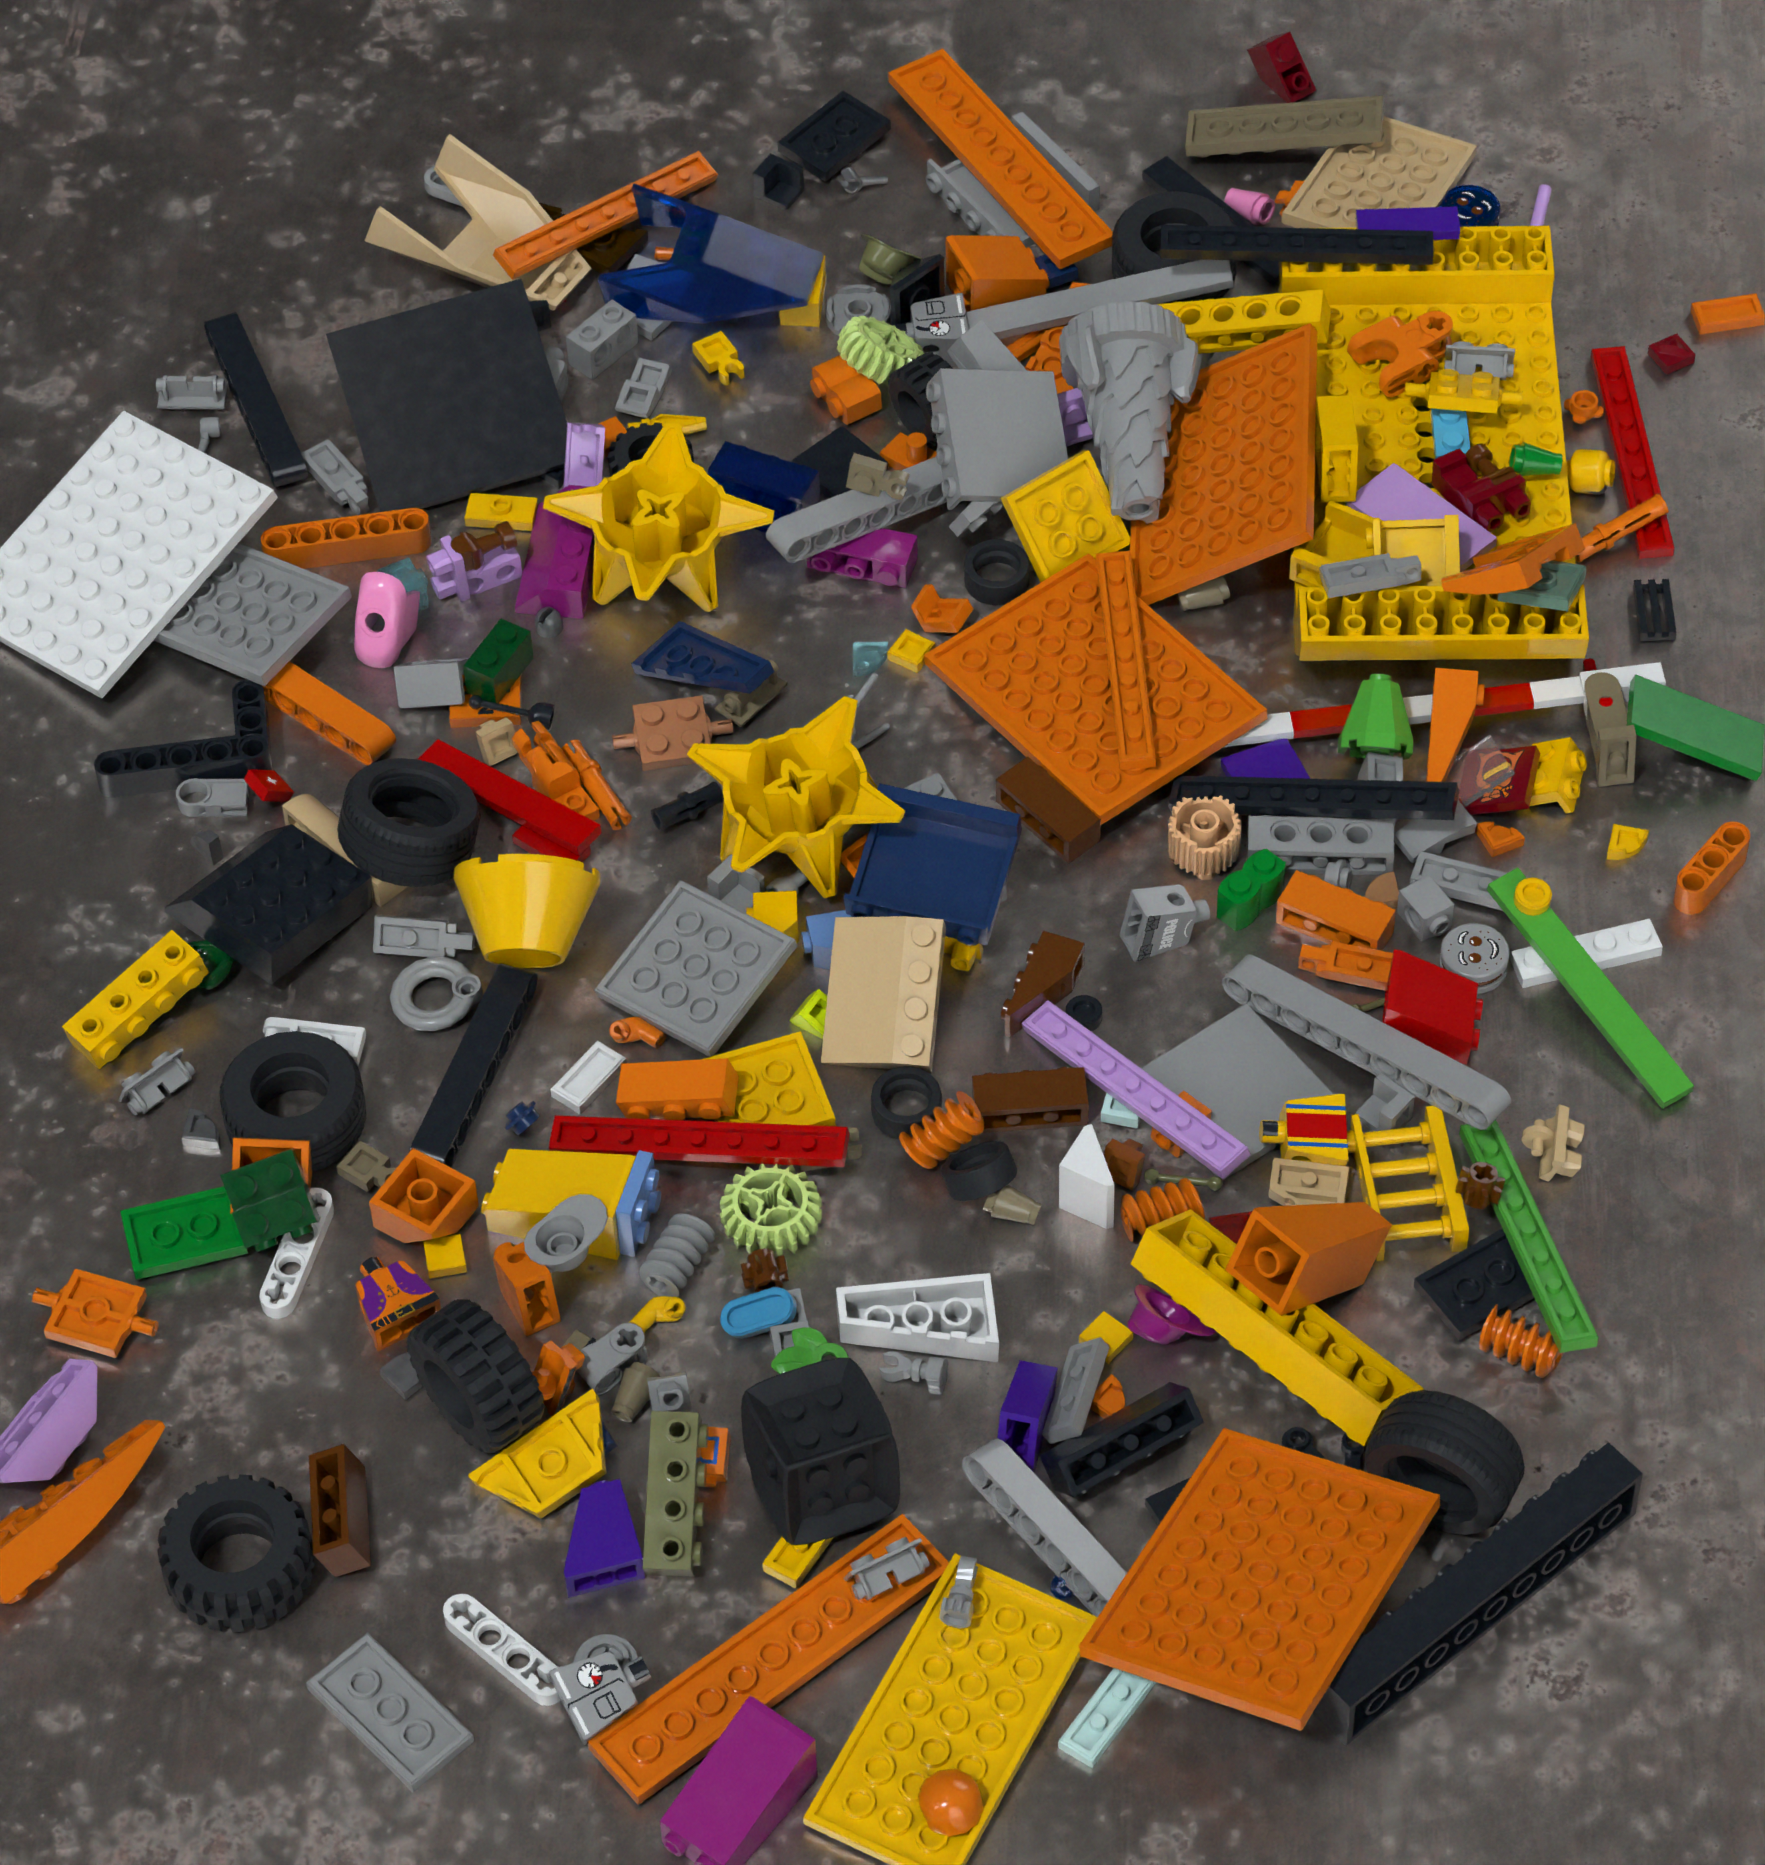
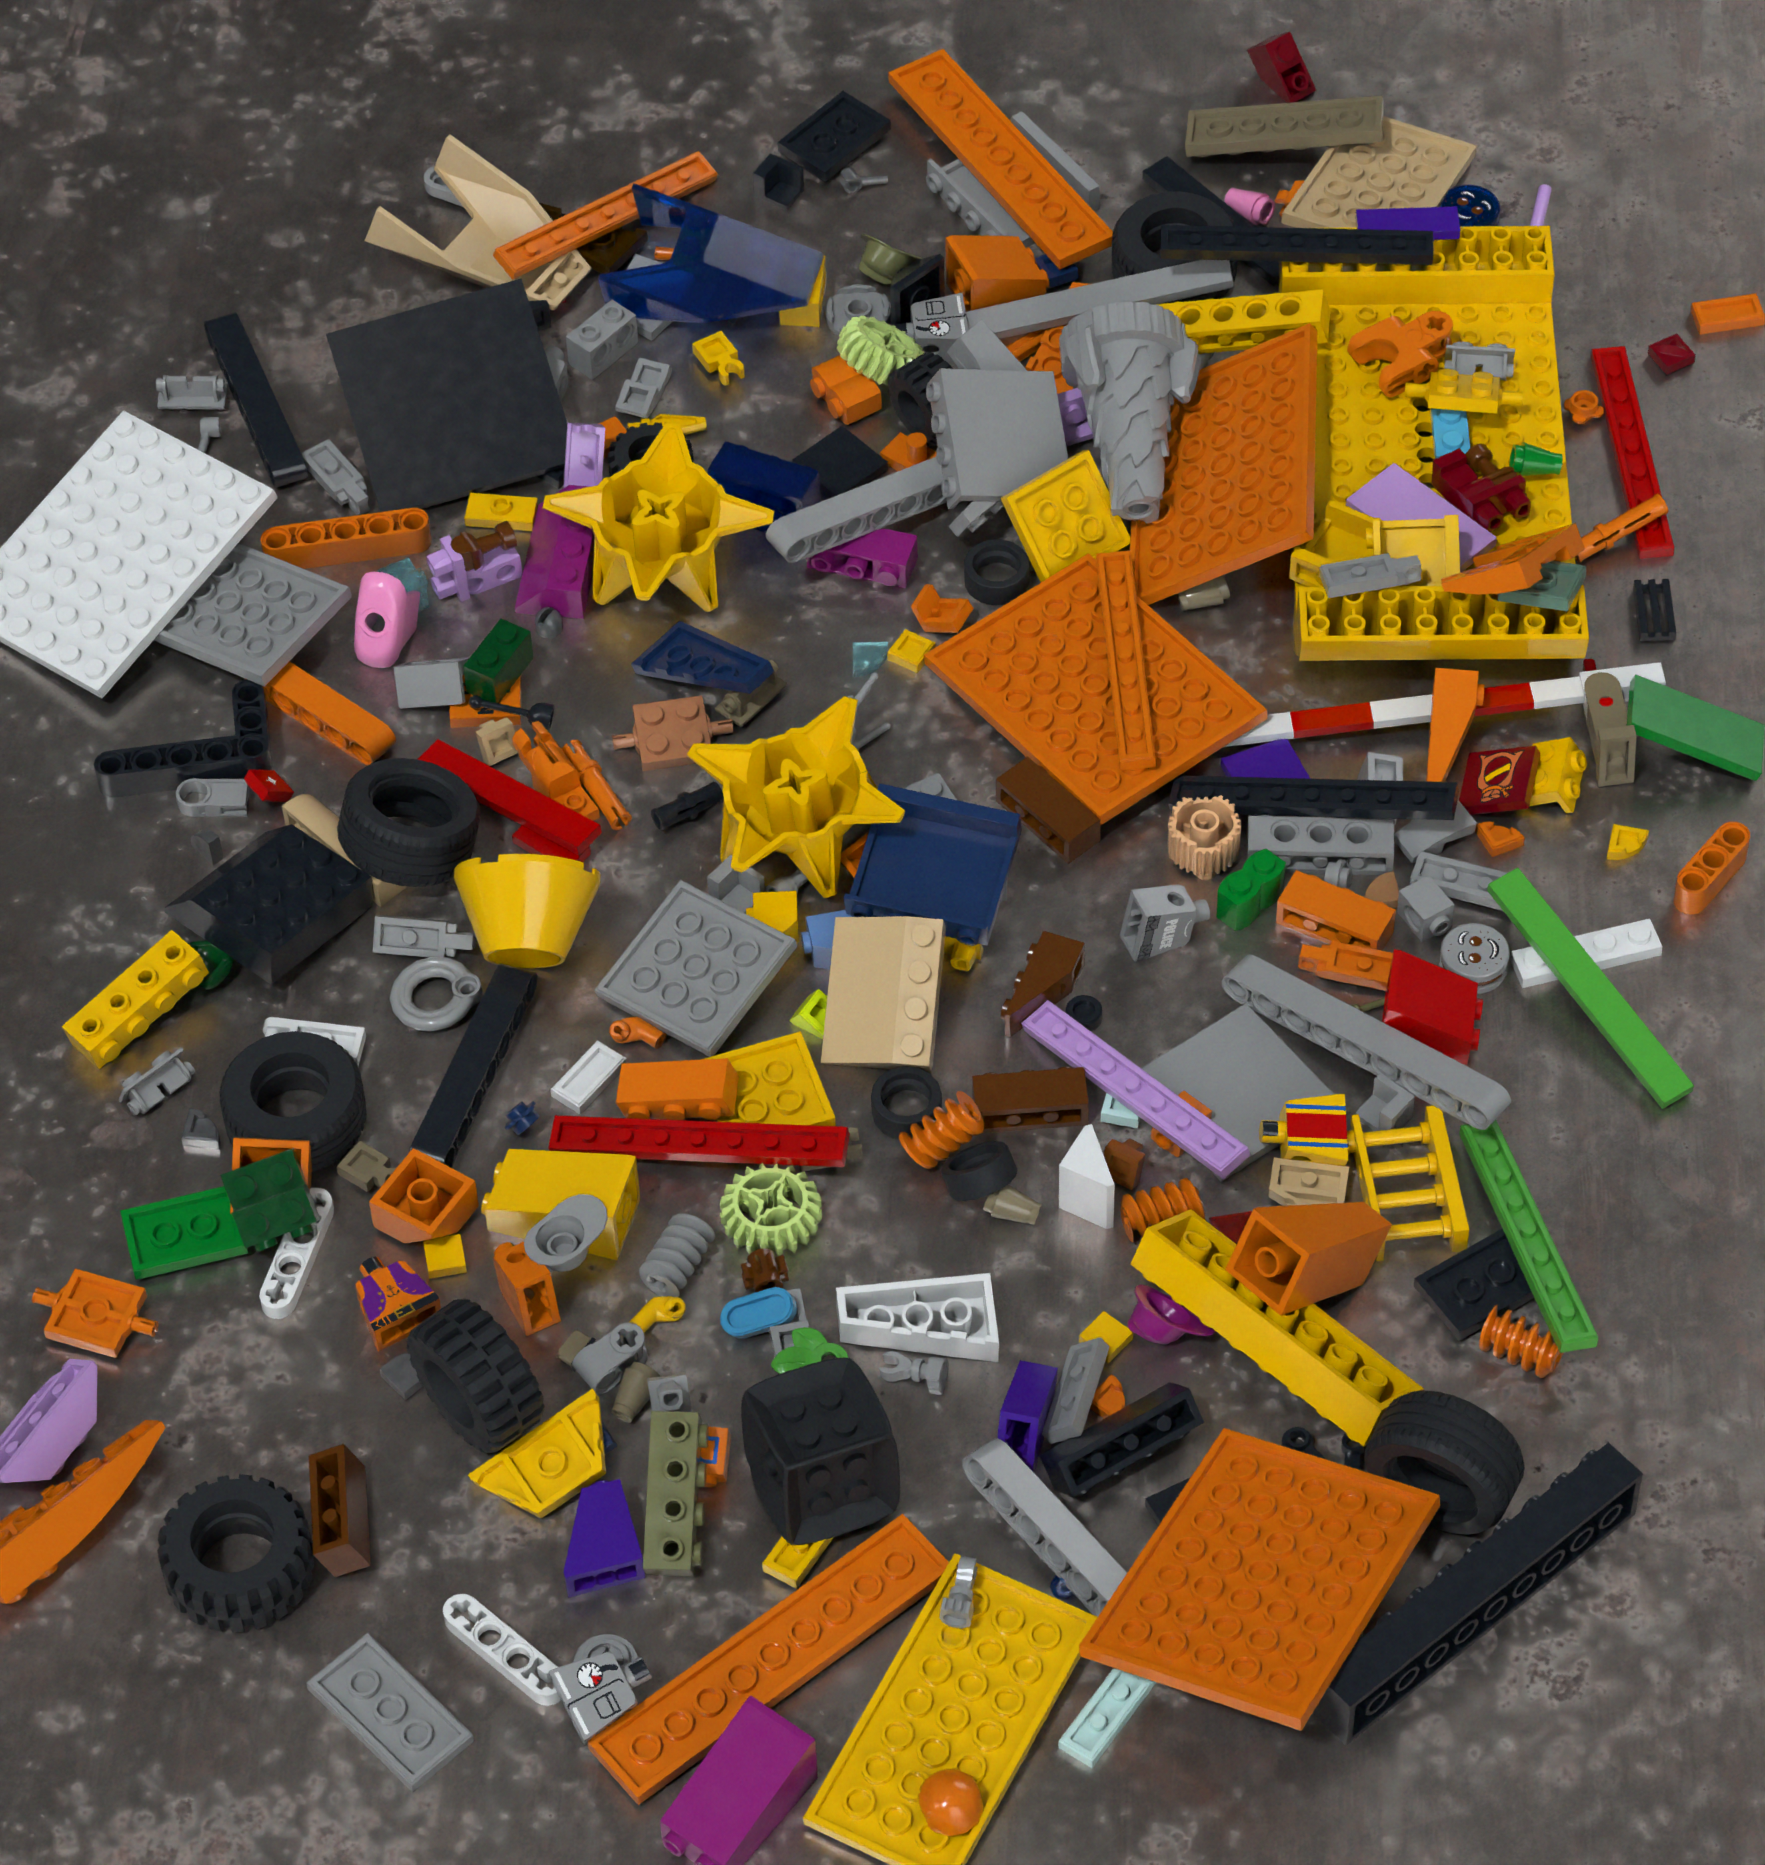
orange hips [531,1340,585,1416] -> none
medium blue plate [616,1150,661,1257] -> none
light grey hinge [843,1537,930,1600] -> none
dark tan plate [846,453,910,500] -> none
olive hinge [1144,1168,1223,1191] -> none
yellow window [1315,395,1358,502] -> none
bright green cone [1337,674,1413,760] -> none
clear piece [1447,735,1515,807] -> none
reddish brown gear [1455,1162,1505,1209] -> none
yellow tile [1514,878,1552,916] -> none
tan hips [1522,1104,1585,1182] -> none
yellow head [1566,449,1615,495] -> none

